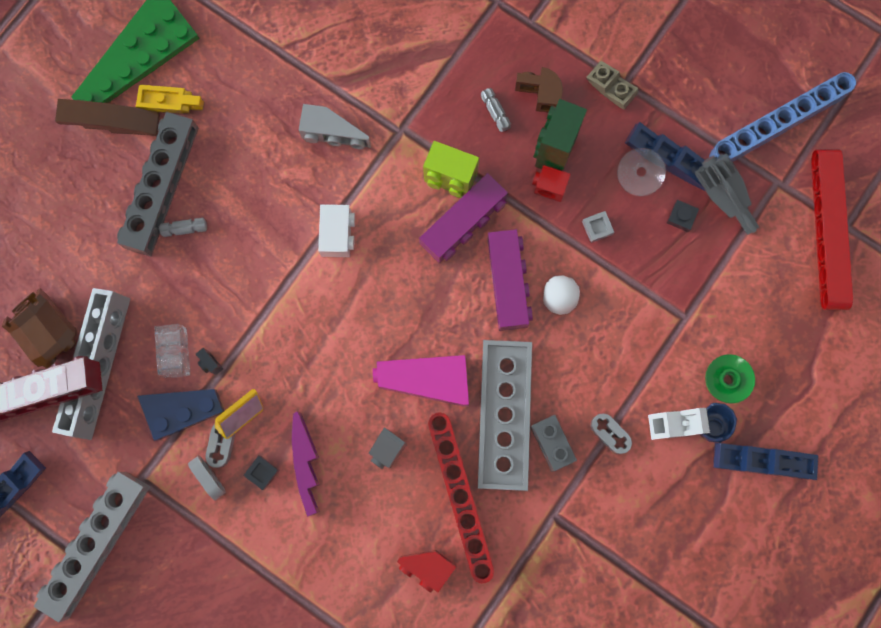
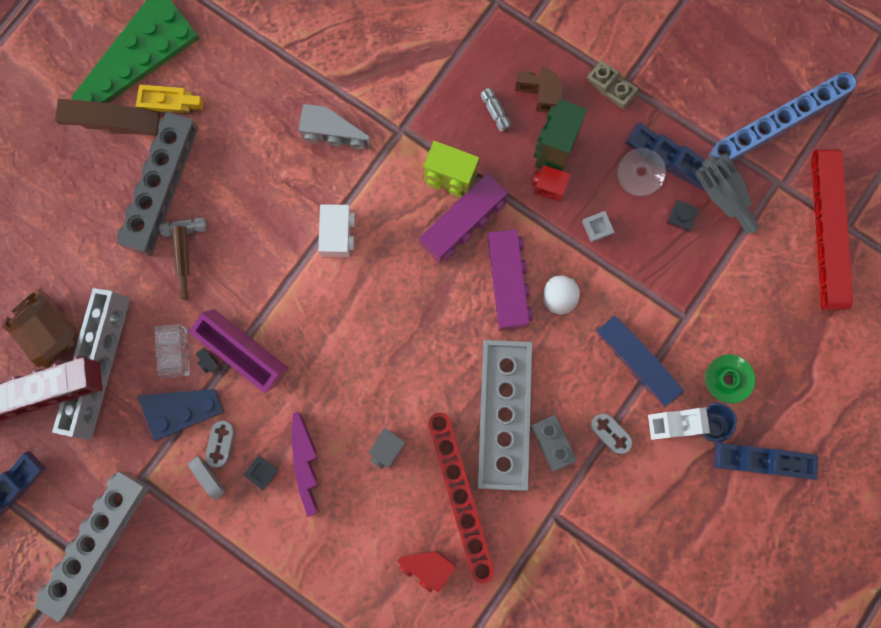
slope [215,389,263,439] -> none
dark pink slope [373,355,469,407] -> none
none -> reddish brown axle [172,226,190,300]
none -> magenta brick [189,309,289,393]
none -> dark blue slope [597,316,684,408]

